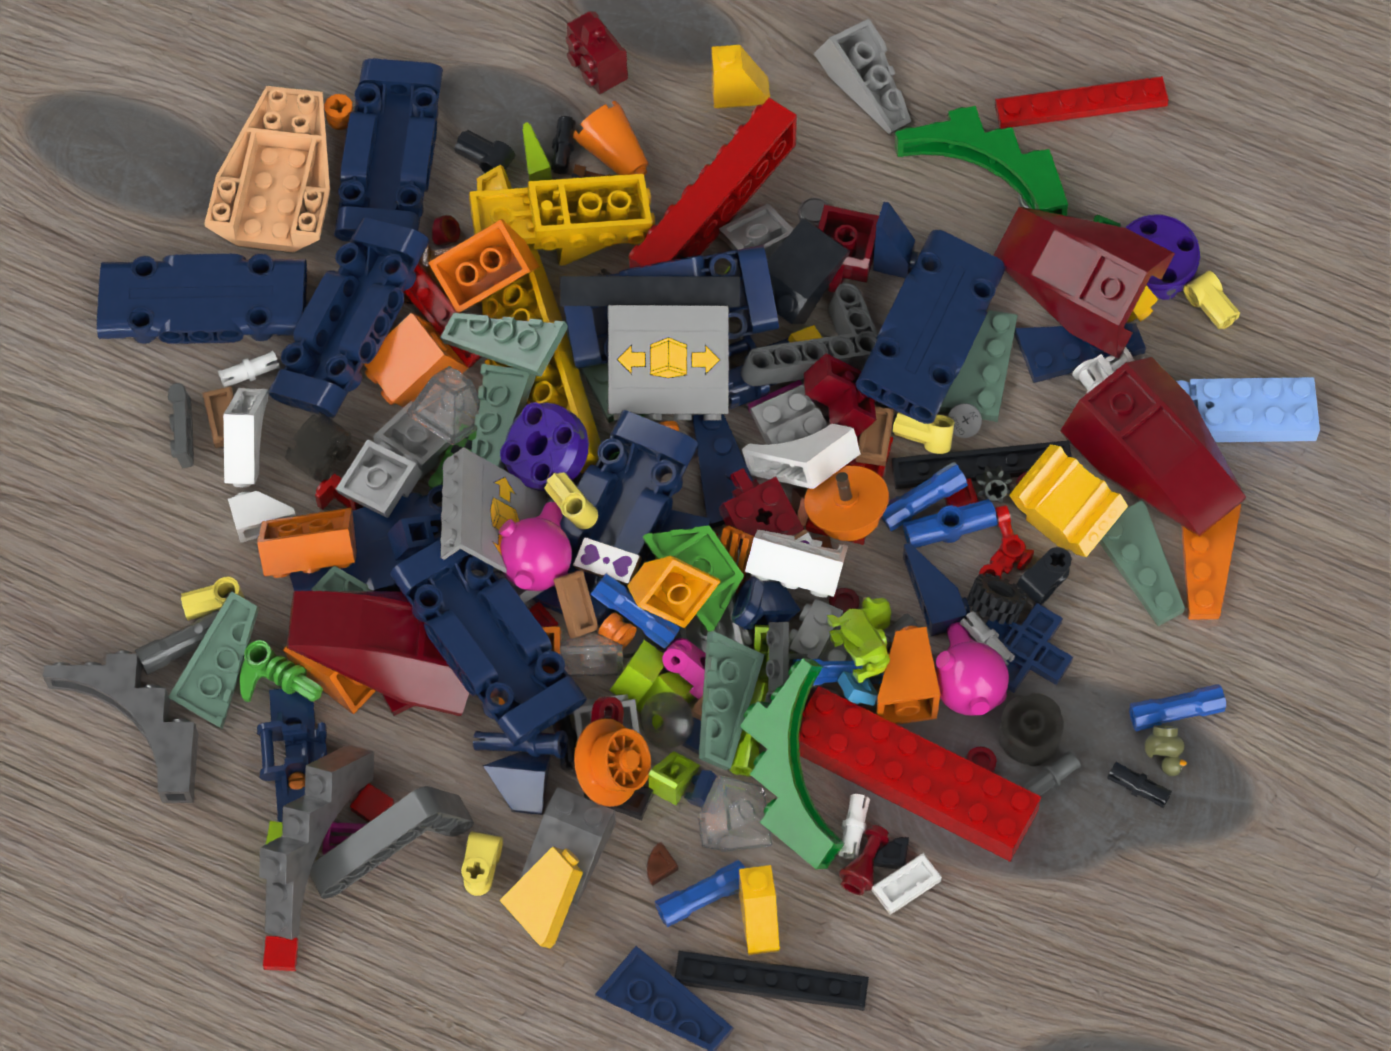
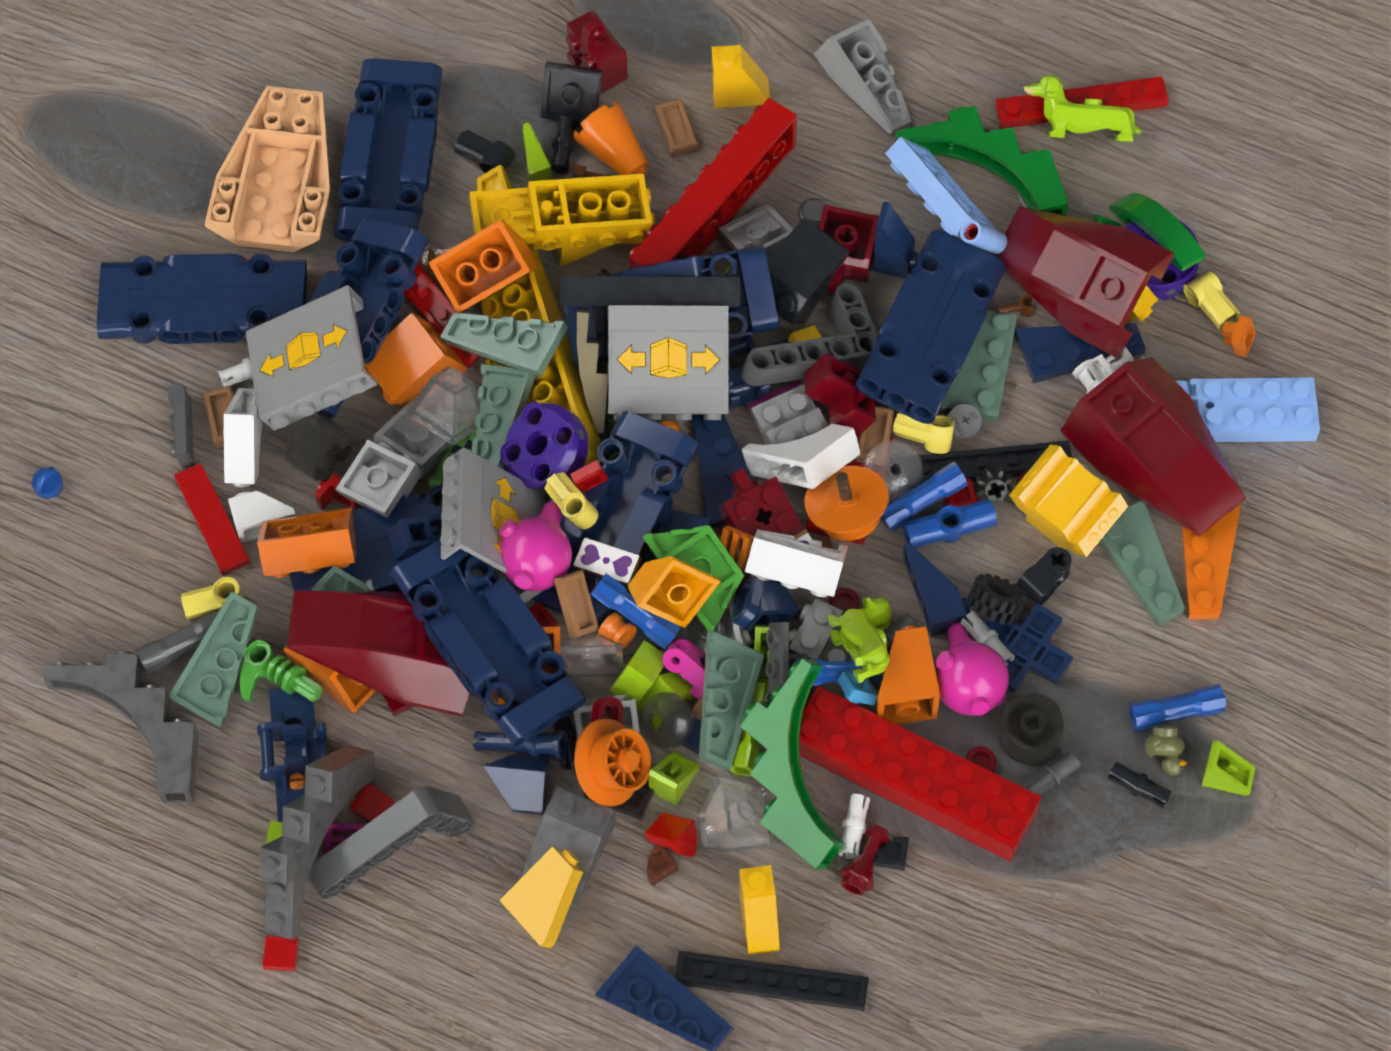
orange wheel [324,94,354,130] -> none
dark red tile [432,214,460,245] -> none
light yellow piece [461,831,503,896] -> none
blue axle [655,860,745,927] -> none
dark blue tile [684,770,727,813] -> none
copper tile [791,488,808,527] -> none
white plate [871,853,942,915] -> none
red piece [978,505,1034,579] -> none
none -> blue tile [32,467,63,499]
none -> red tile [174,463,250,576]
none -> light grey panel [246,285,377,431]
none -> black tile [540,61,603,124]
none -> red tile [570,460,609,493]
none -> dark tan slope [577,308,608,433]
none -> red tile [644,812,697,857]
none -> medium nougat tile [654,99,698,157]
none -> clear dish [863,441,923,501]
none -> light blue hinge [885,137,1007,254]
none -> reddish brown hand [997,294,1036,317]
none -> lime animal [1023,75,1142,142]
none -> green slope [1109,192,1205,272]
none -> lime slope [1201,740,1256,796]
none -> orange tile [1221,315,1256,358]

